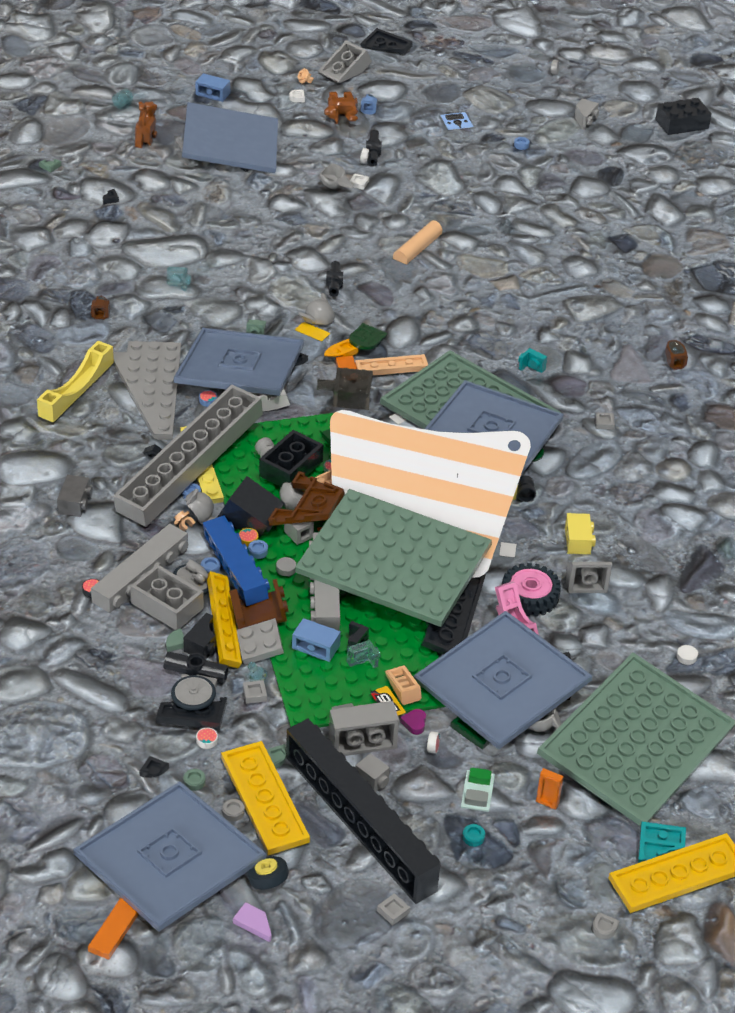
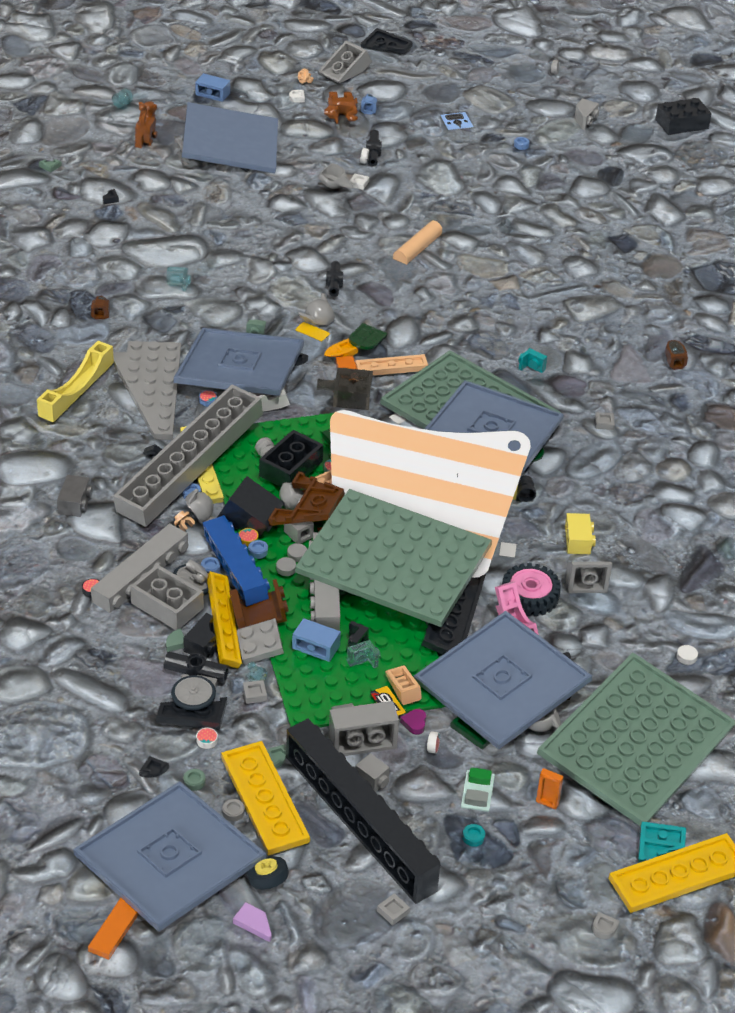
none -> light grey tile [287,543,307,562]

